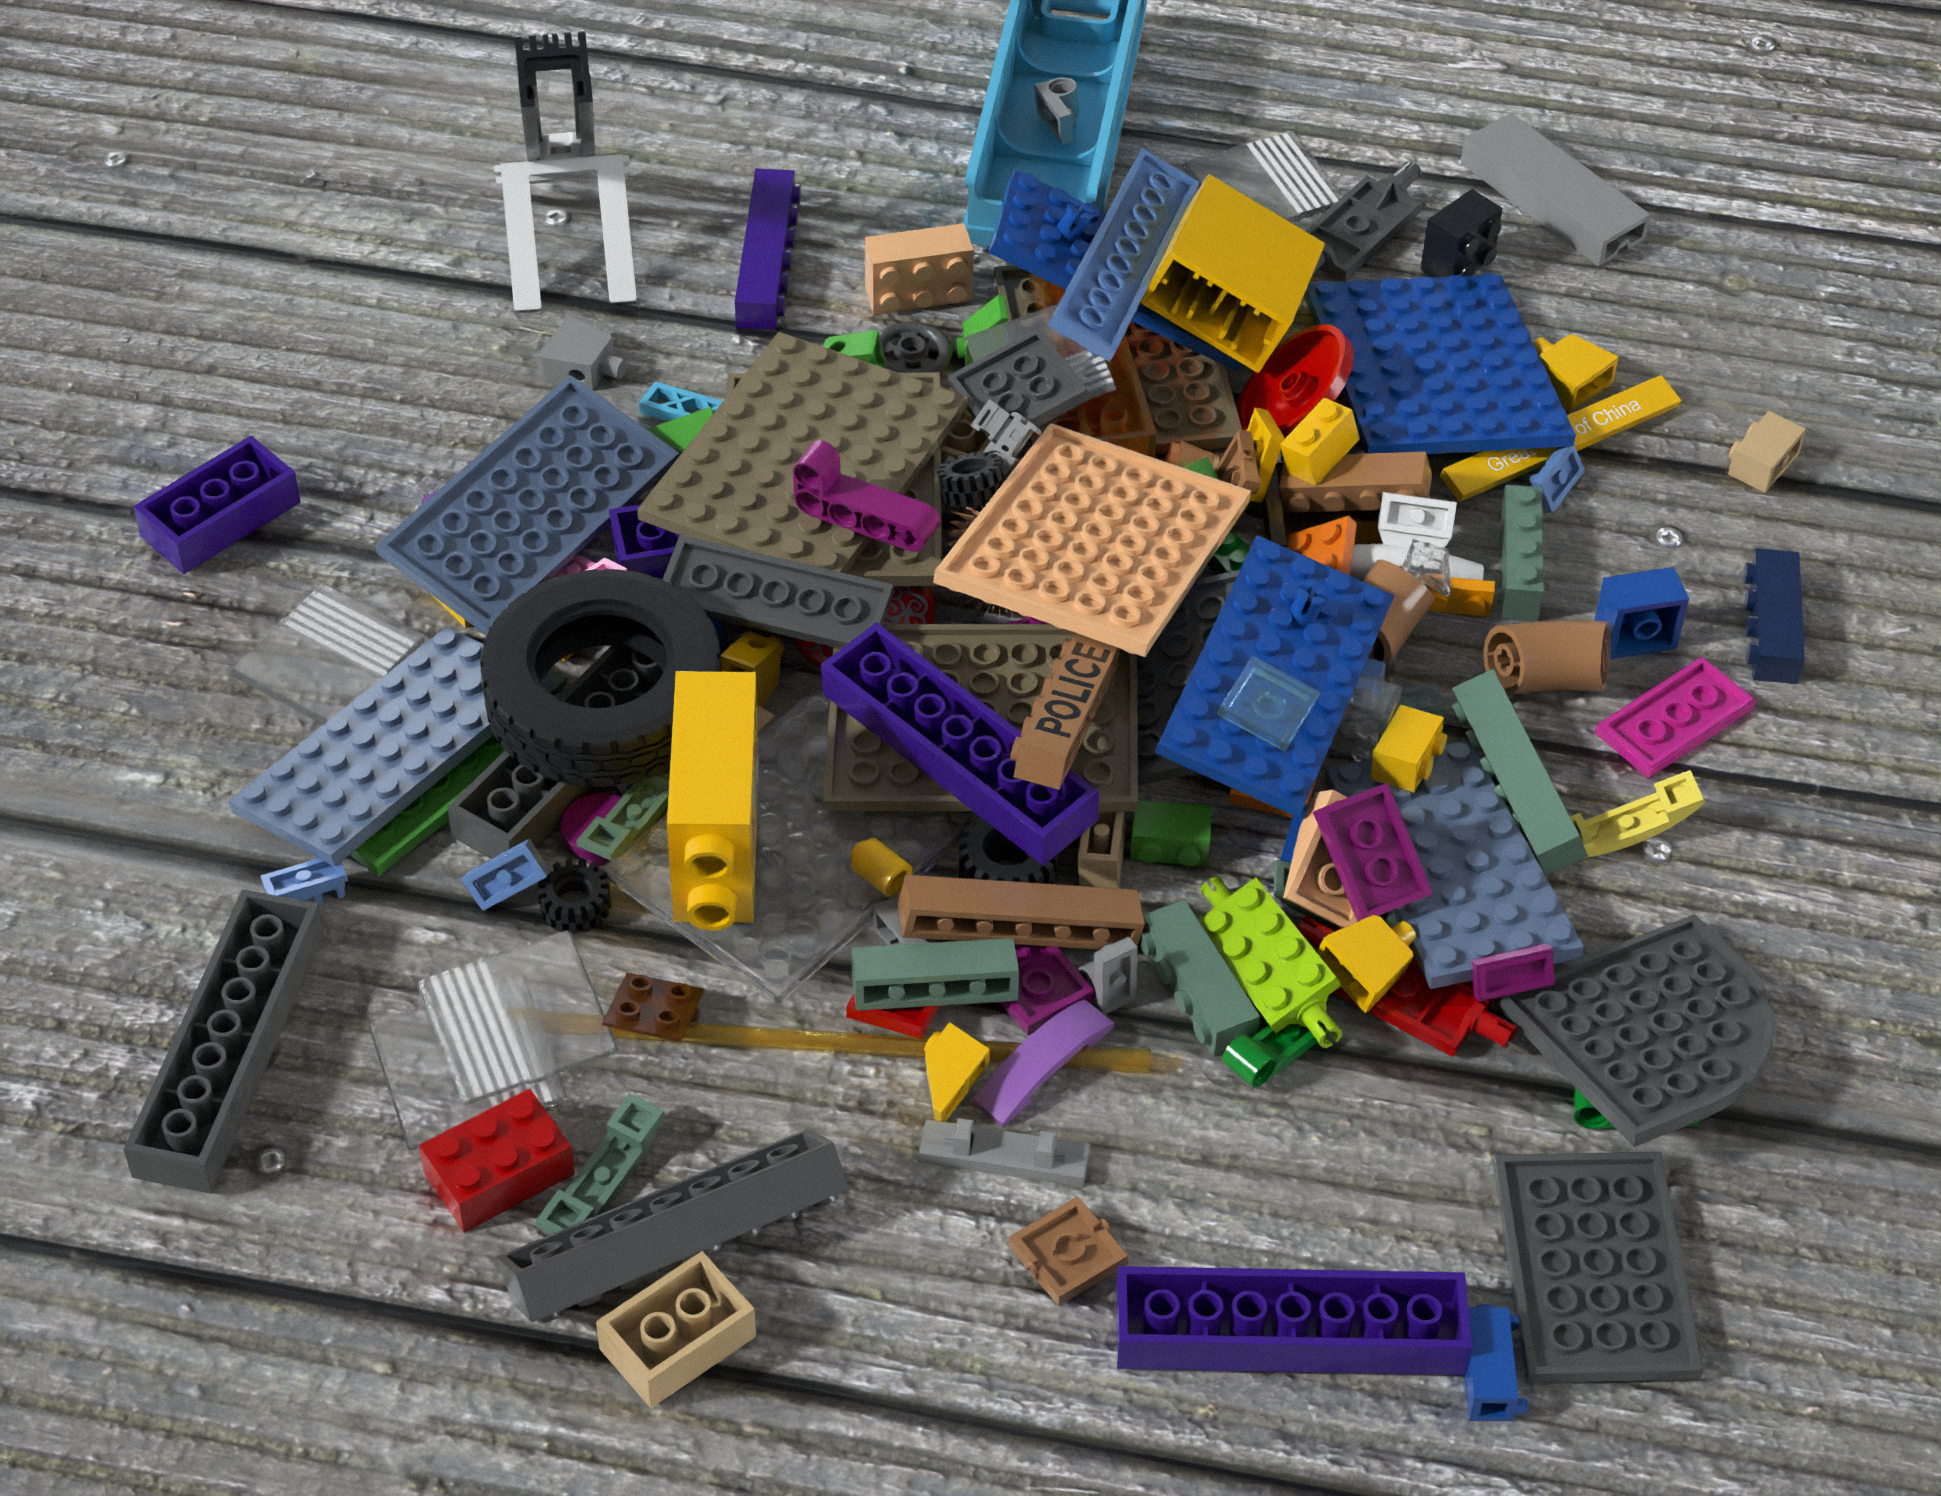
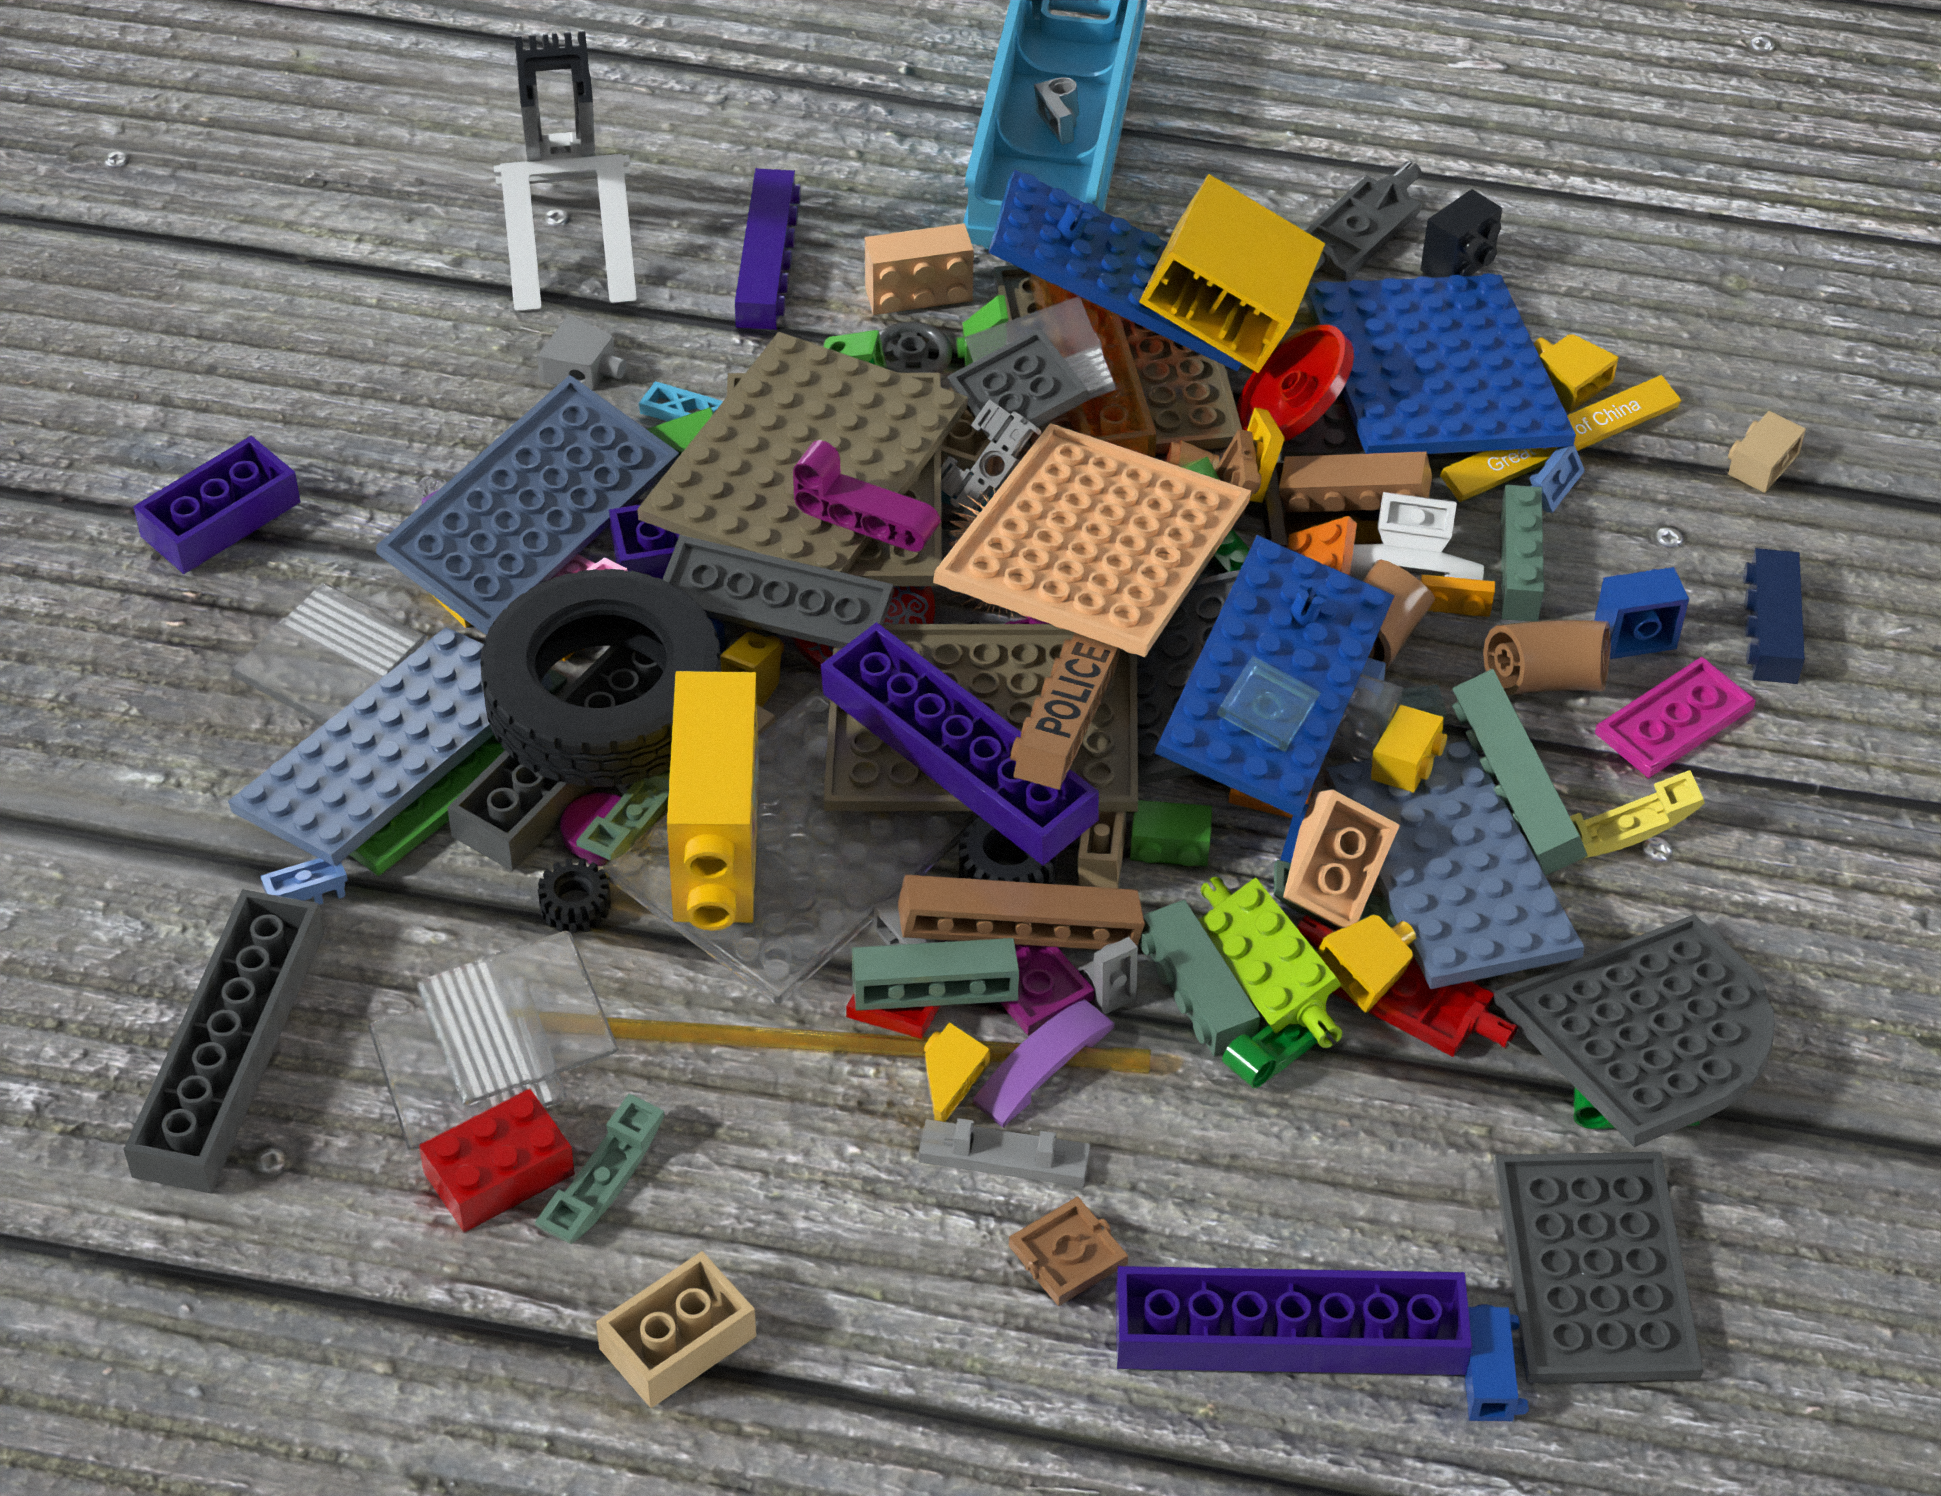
medium blue plate [461,839,551,911] -> none
dark grey brick [496,1129,849,1323] -> none
reddish brown hinge [602,973,704,1042] -> none
yellow brick [850,838,913,897] -> none
black tyre [937,452,1005,507] -> none
medium blue plate [1048,148,1199,362] -> none
clear piece [1181,131,1344,223] -> none
yellow brick [1280,398,1360,486] -> none
magenta plate [1313,782,1433,922] -> none
clear piece [1402,539,1451,597] -> none
light grey brick [1460,113,1651,267] -> none
magenta tile [1471,943,1555,1002] -> none

